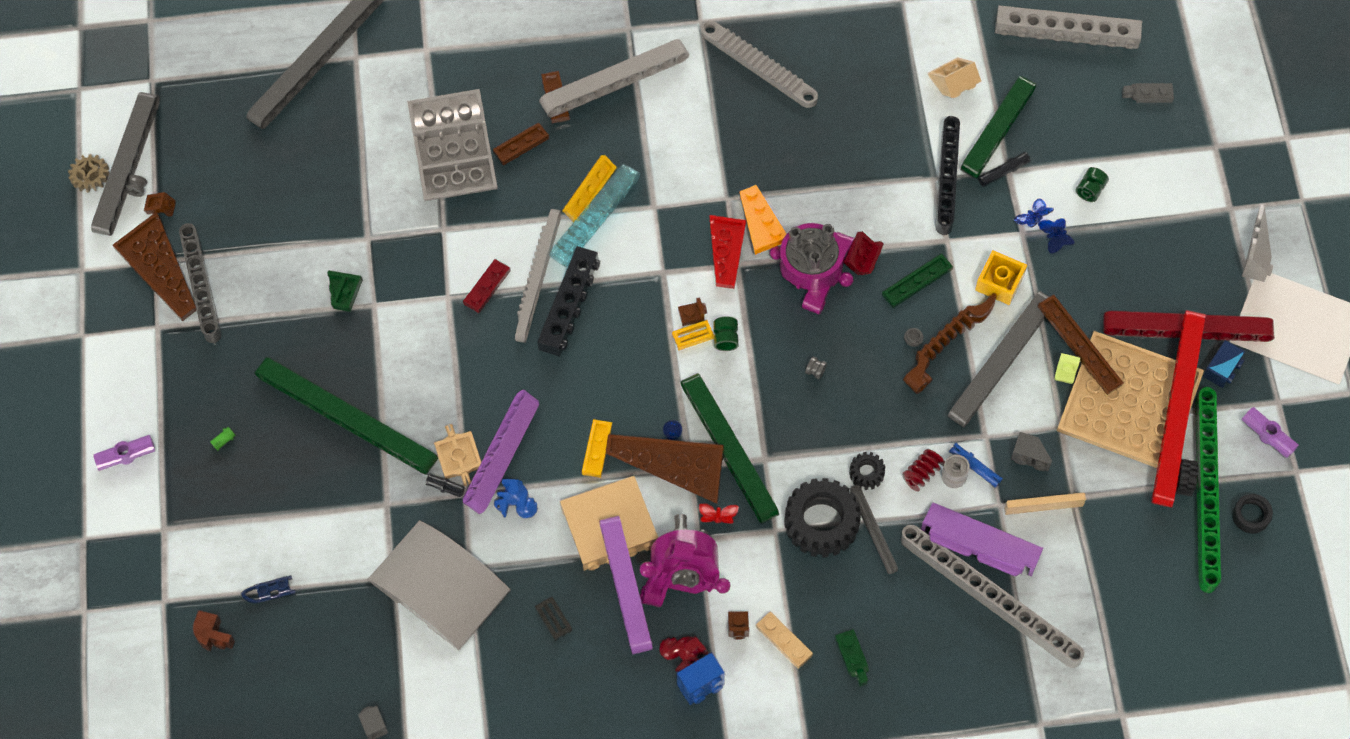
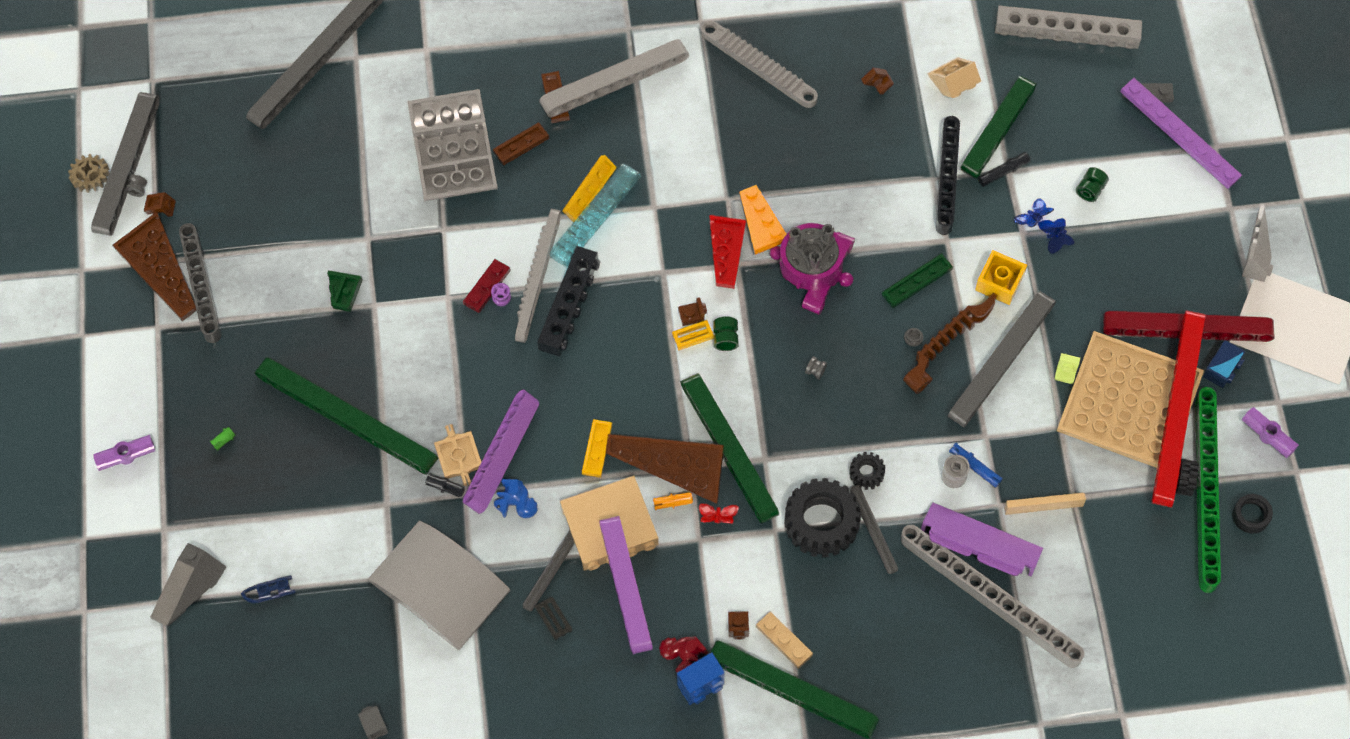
copper brick [193,610,235,651] -> none
magenta piece [640,514,731,607] -> none
clear blue plate [663,420,682,439] -> none
dark green hinge [835,629,869,686] -> none
dark red bracket [844,231,884,275] -> none
dark red piece [902,449,945,492] -> none
dark grey slope [1011,432,1052,471] -> none
reddish brown tile [1038,294,1124,395] -> none
none -> dark grey wedge [150,543,226,627]
none -> medium lavender wheel [491,283,511,306]
none -> dark grey axle [523,530,575,612]
none -> light orange axle [653,492,693,510]
none -> dark green beam [709,641,879,739]
none -> reddish brown bracket [861,68,894,94]
none -> medium lavender plate [1120,78,1242,189]

